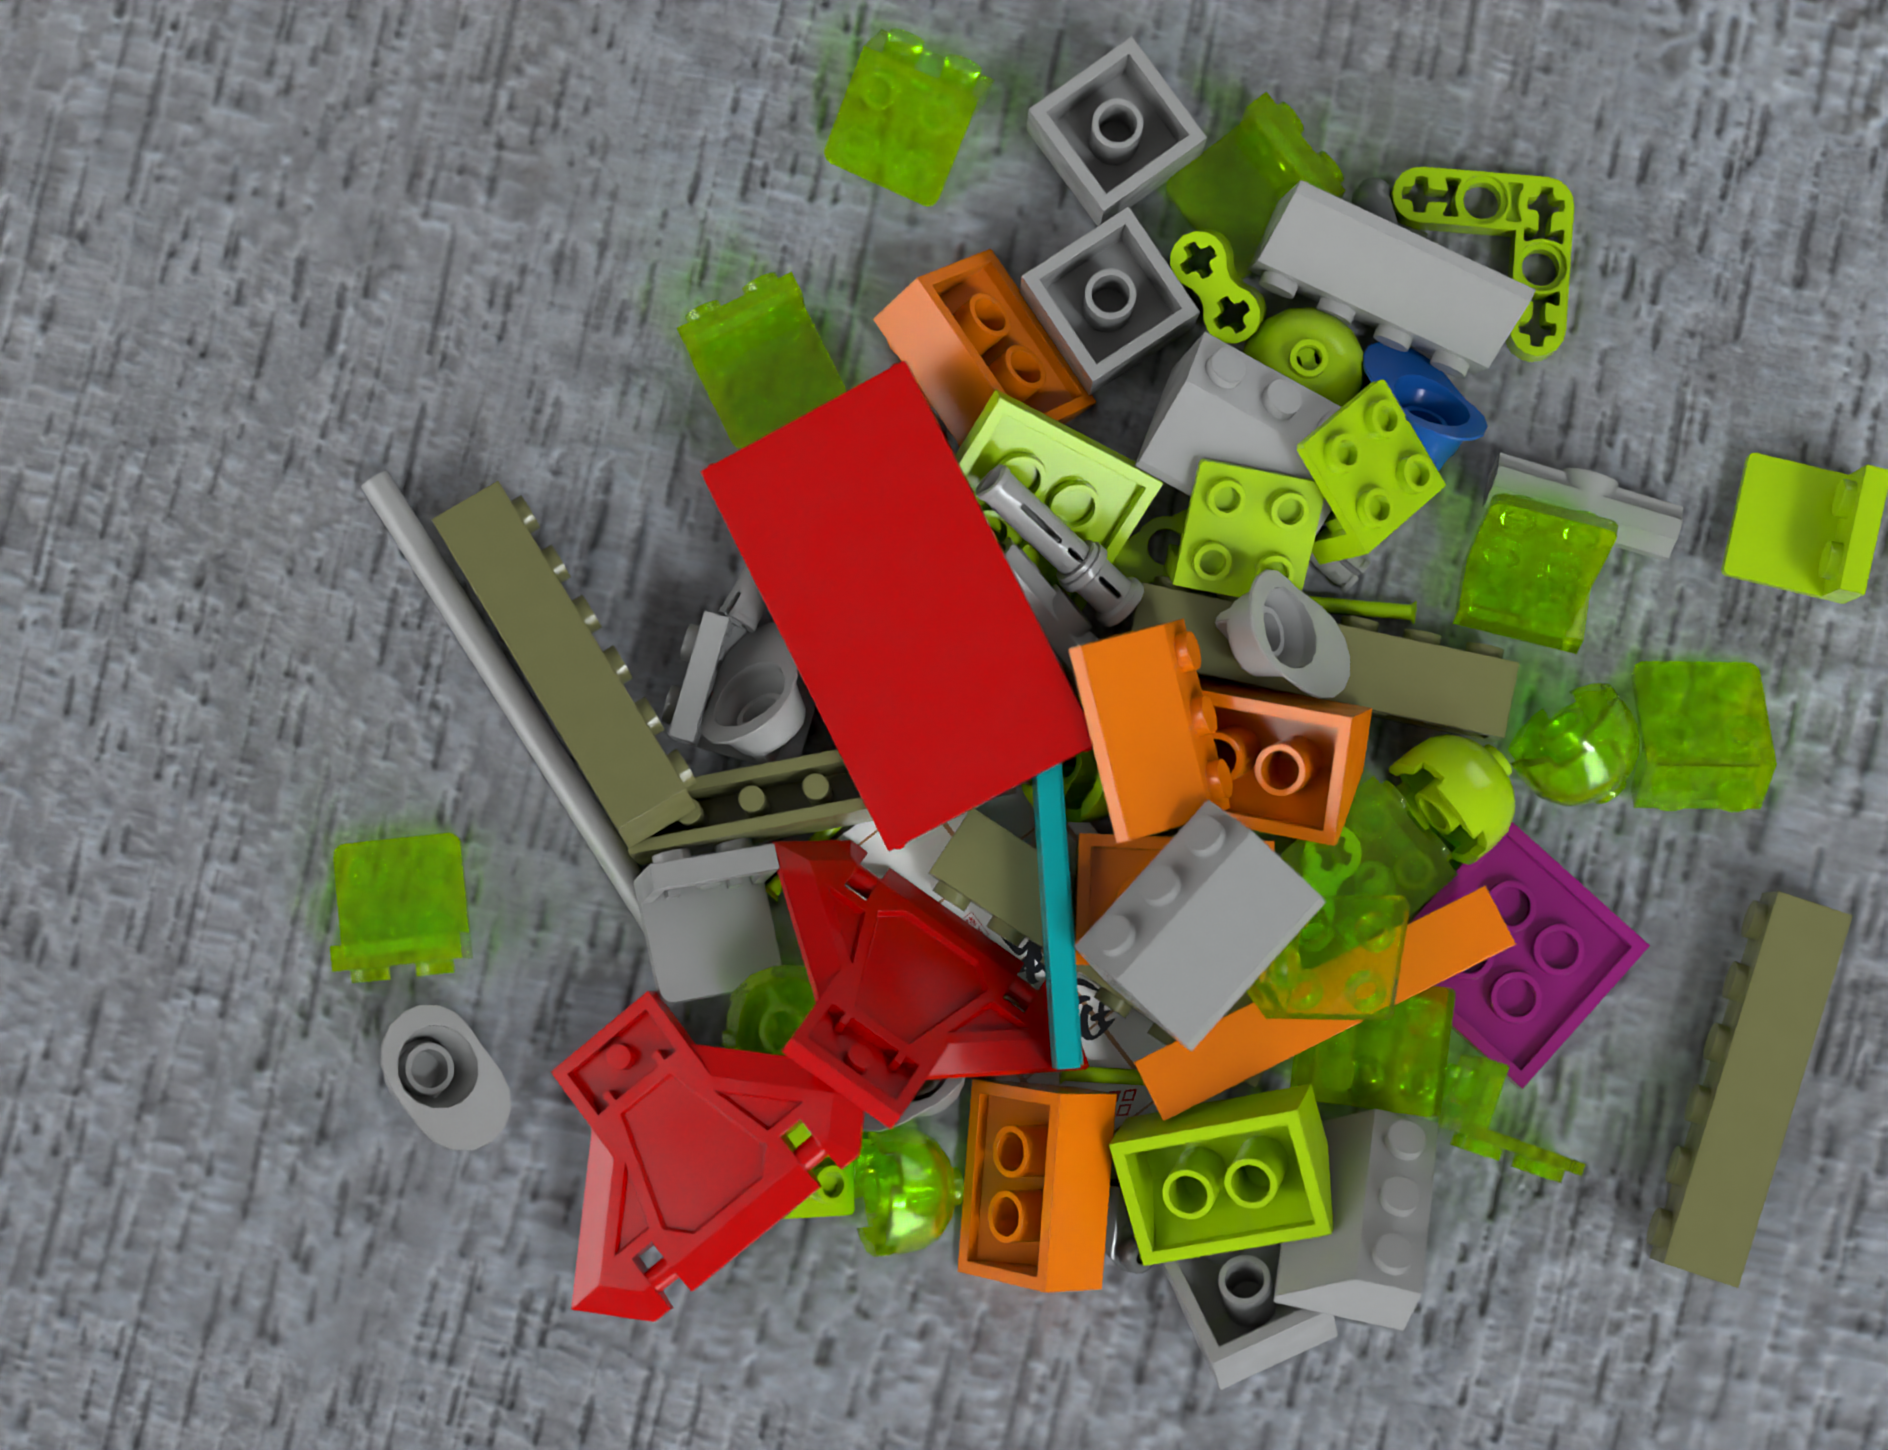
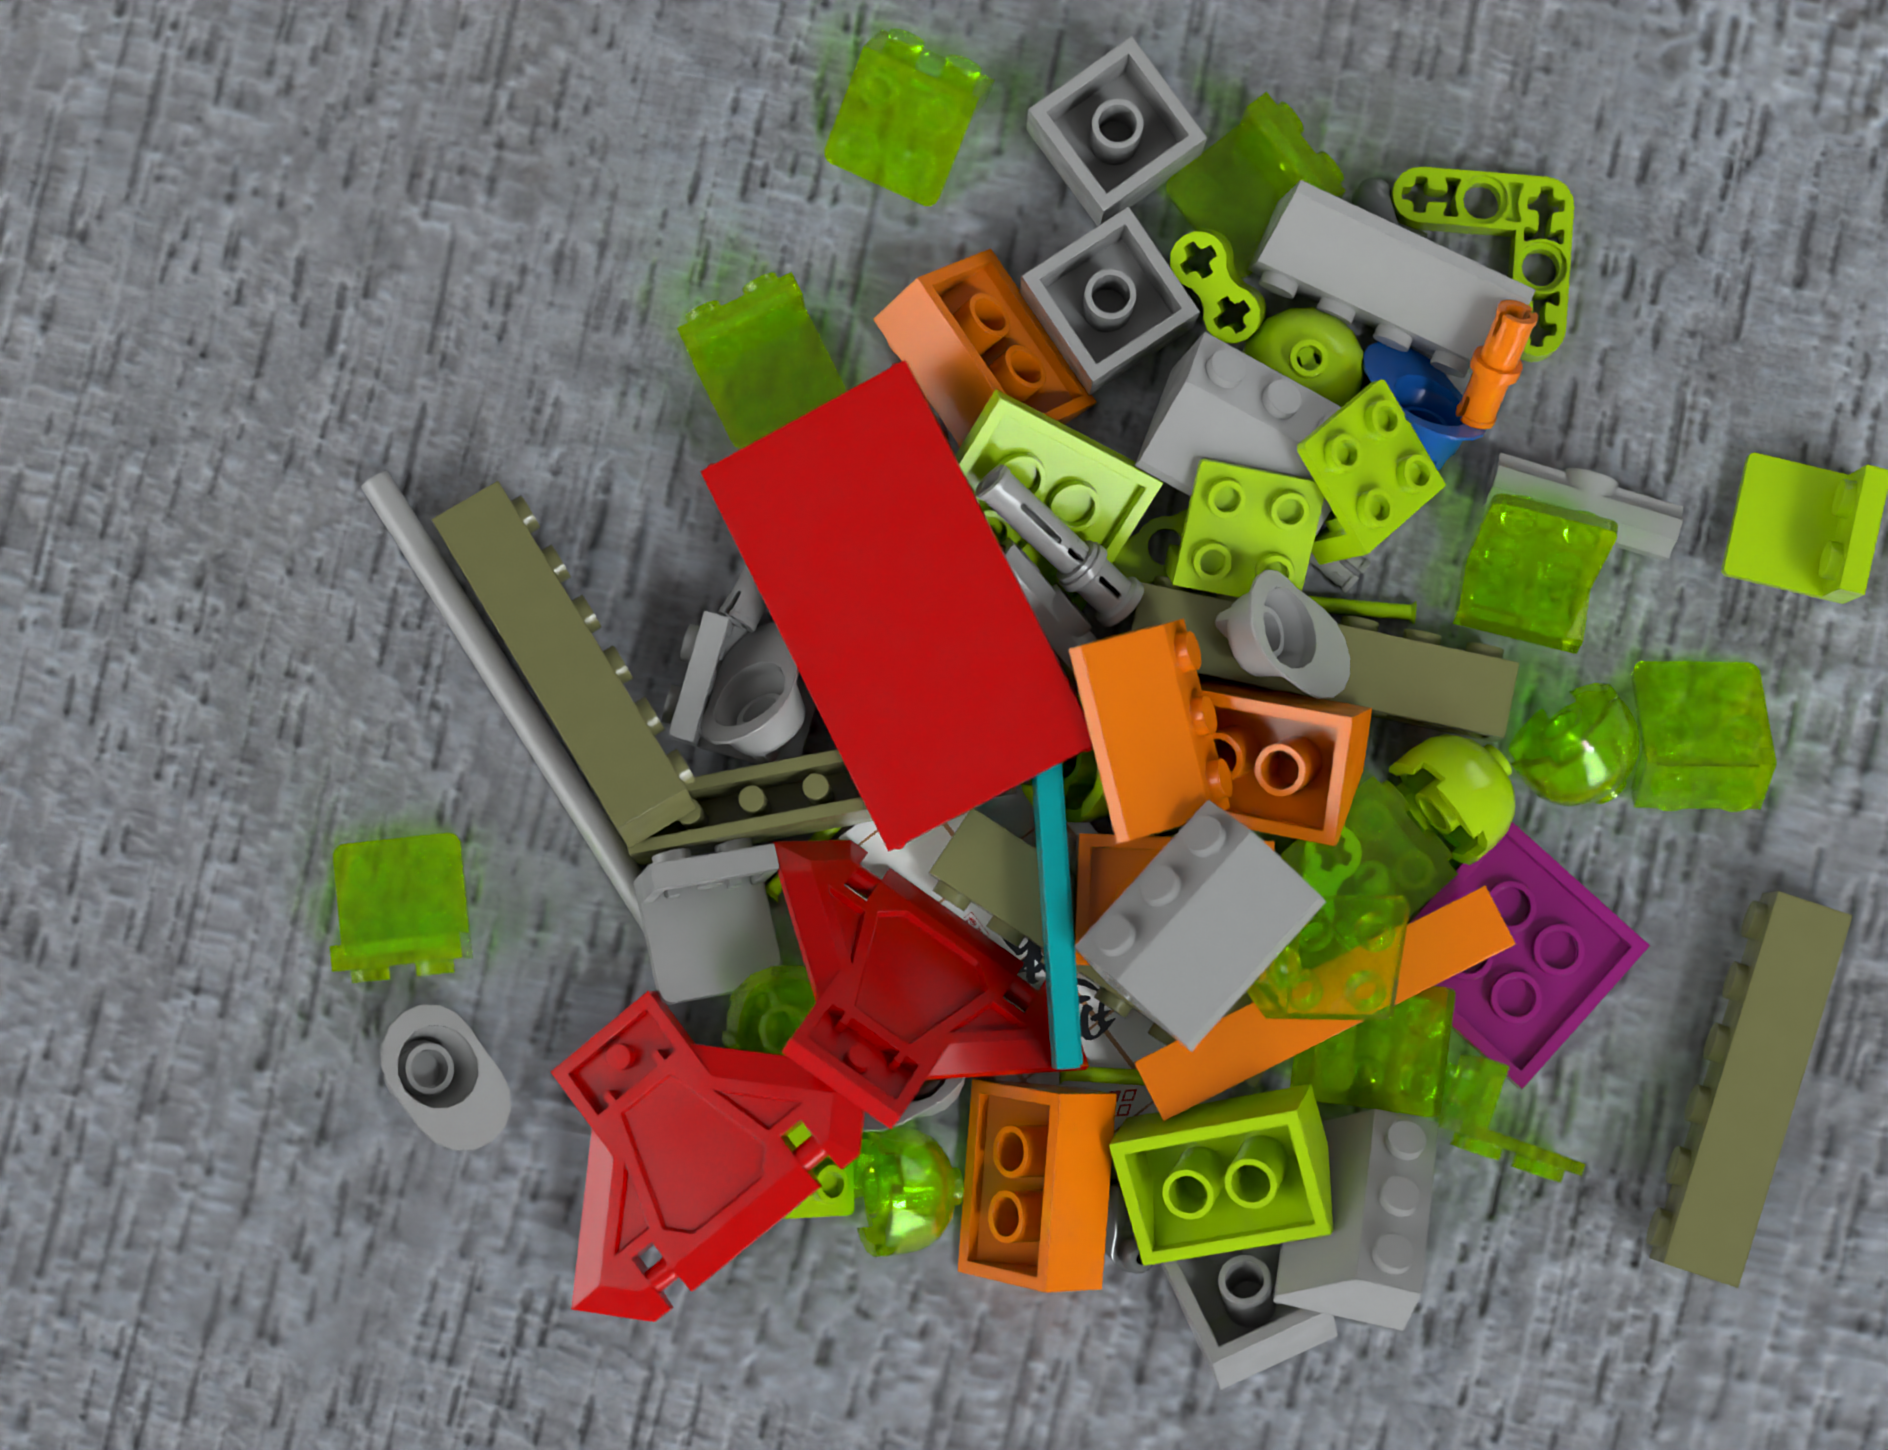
none -> orange pin [1455,300,1538,430]

